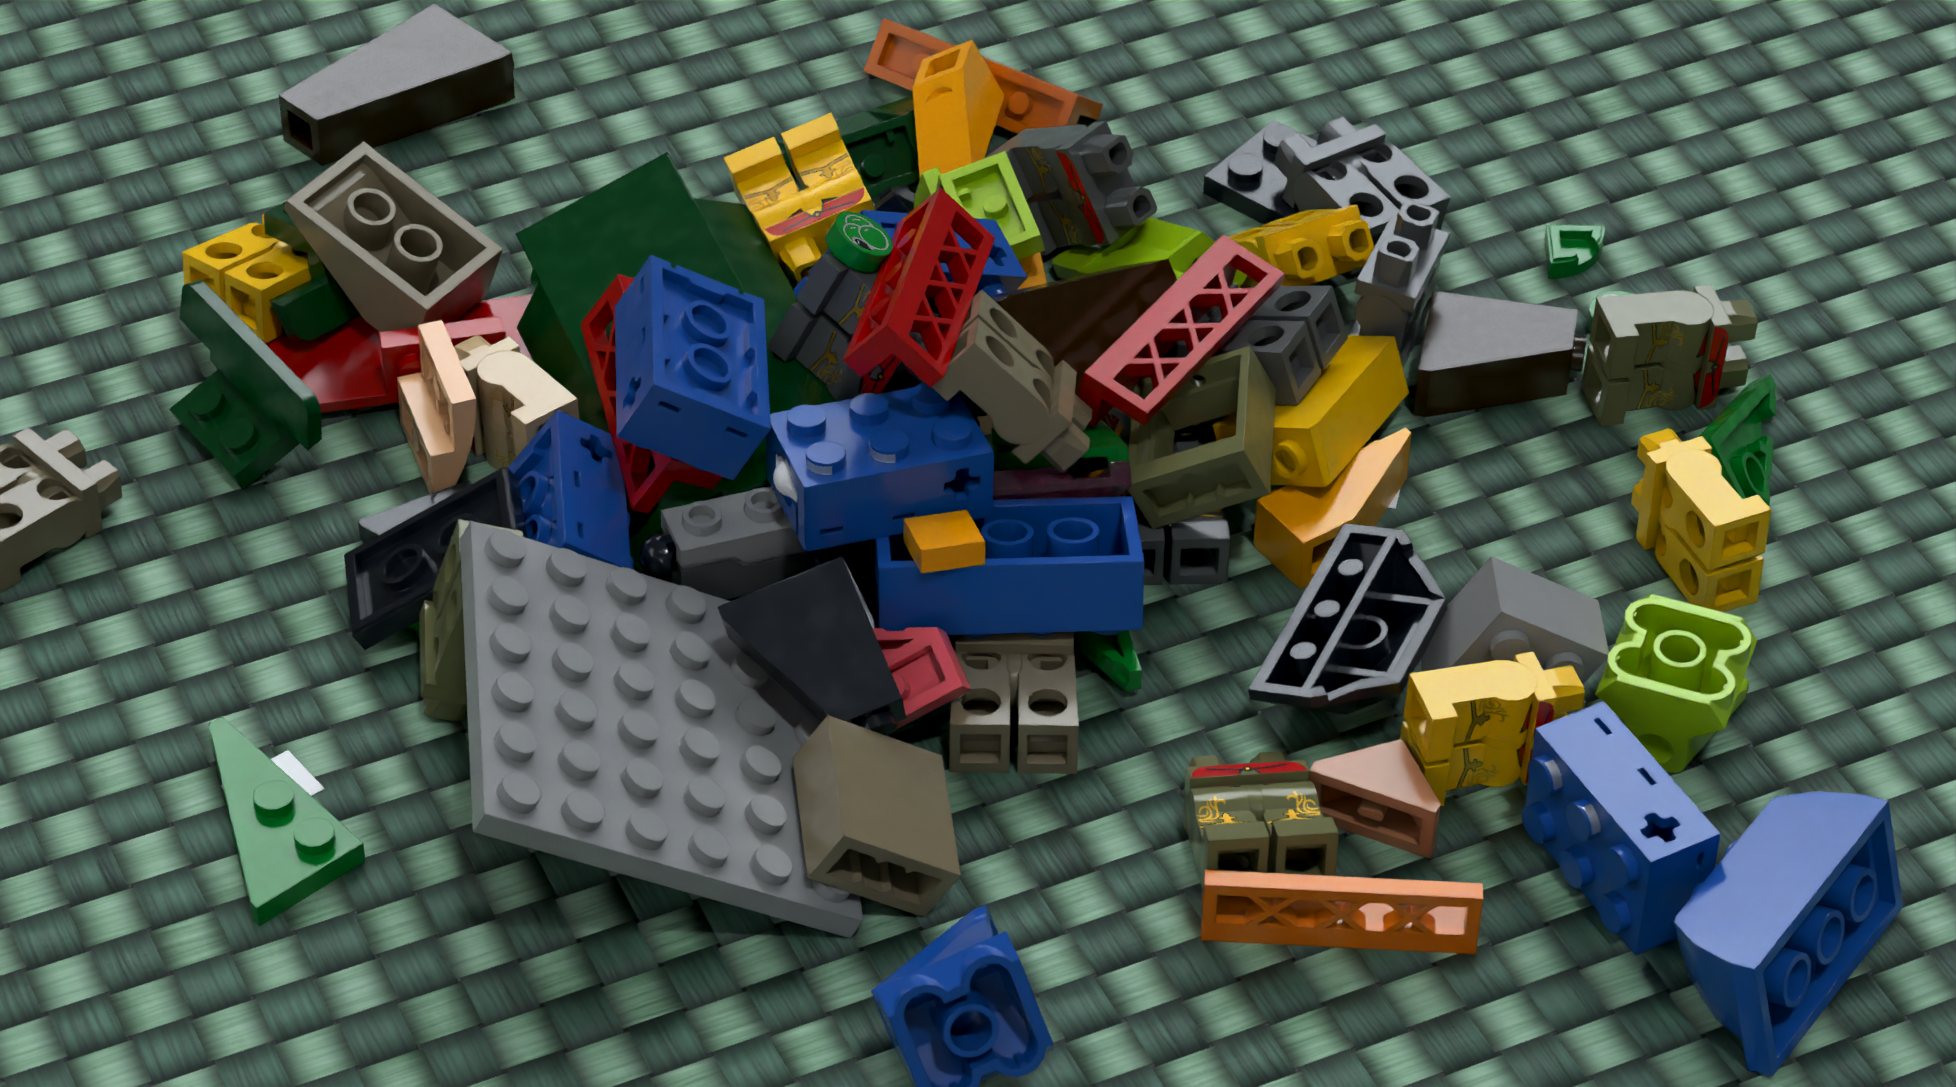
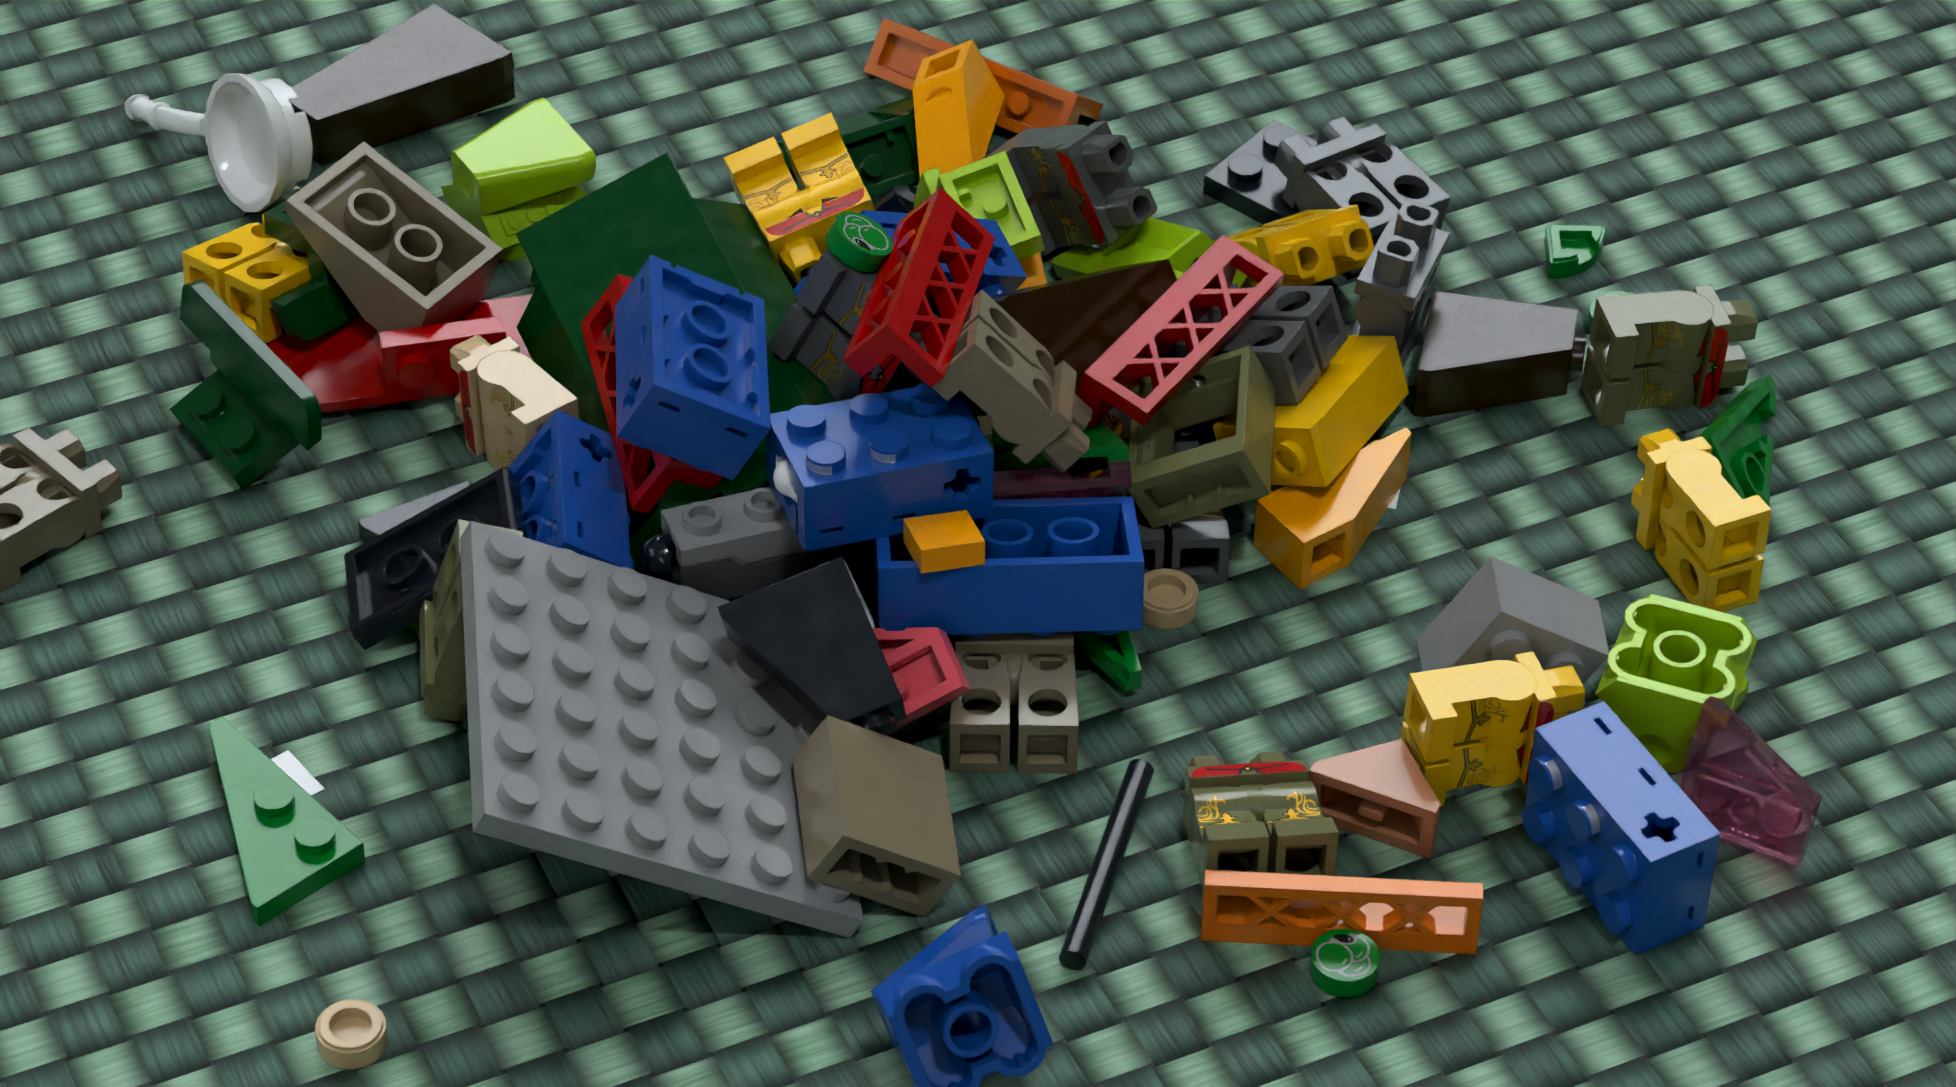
light nougat slope [397,320,476,494] -> none
black wedge [1248,523,1448,715] -> none
blue windscreen [1674,791,1903,1077] -> none
none -> white piece [124,73,313,212]
none -> tan tile [315,999,388,1069]
none -> lime piece [441,97,596,261]
none -> black bar [1059,759,1154,970]
none -> tan tile [1143,568,1199,629]
none -> green tile [1309,929,1380,997]
none -> clear pink wing [1680,696,1822,865]

